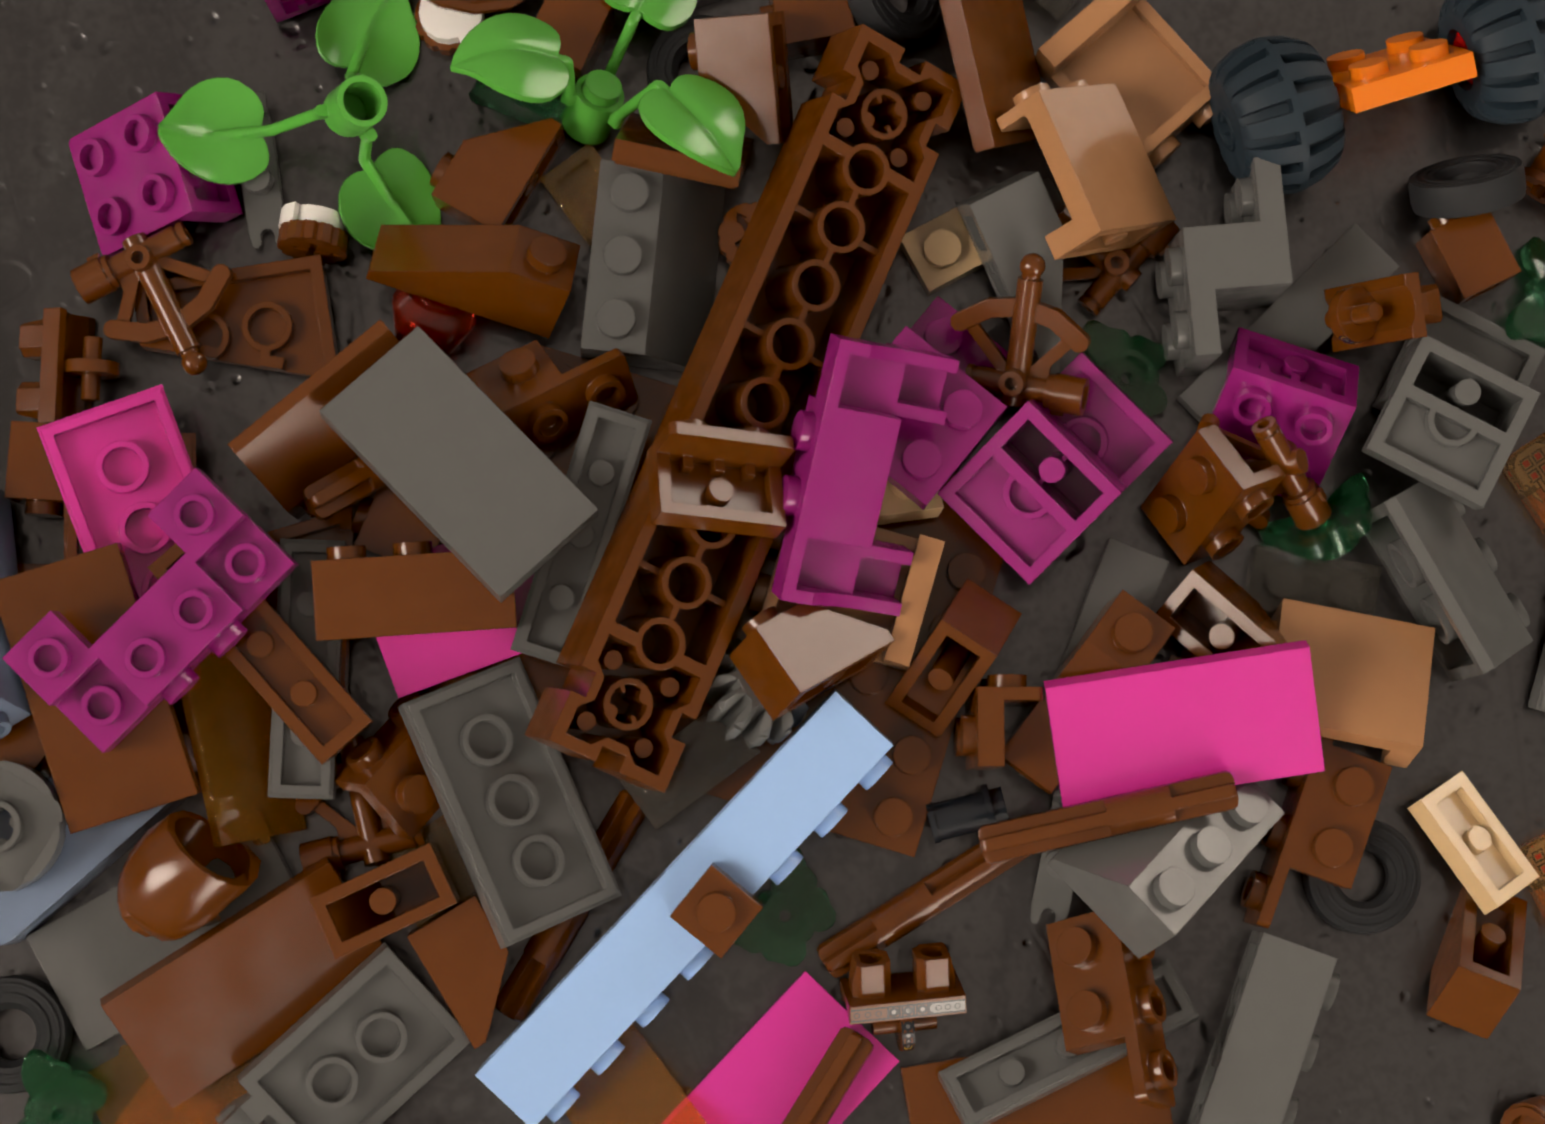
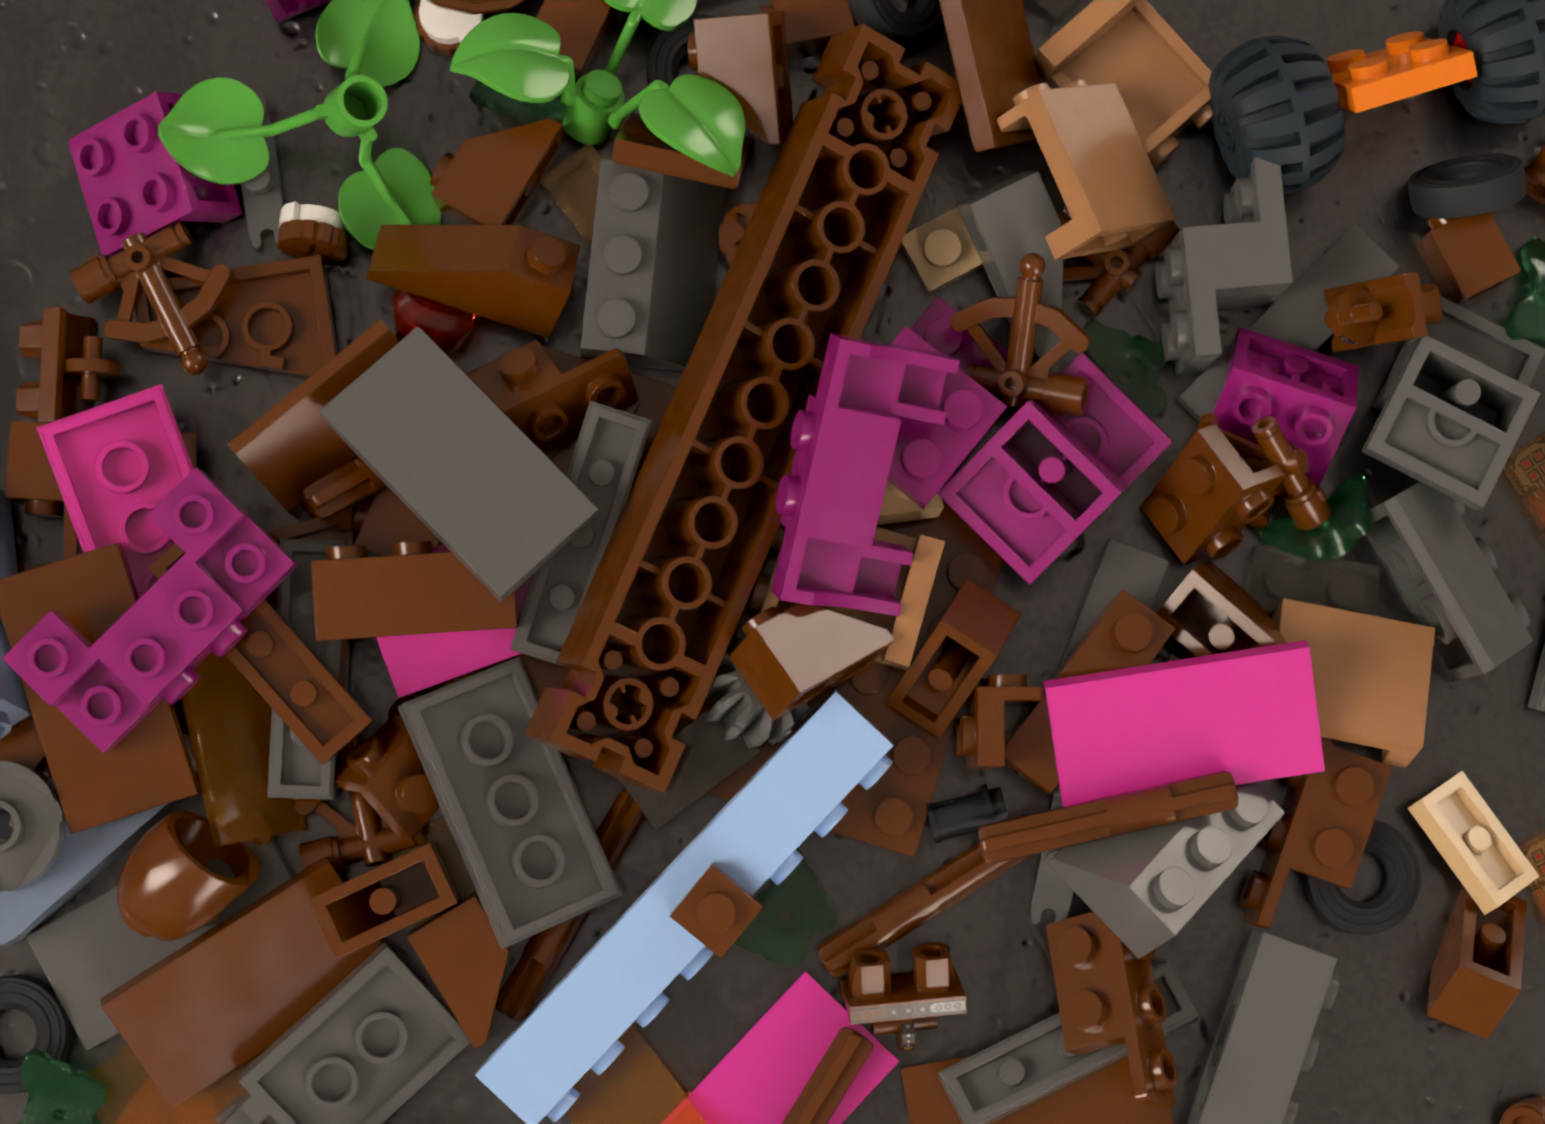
reddish brown bracket [646,419,795,538] -> none

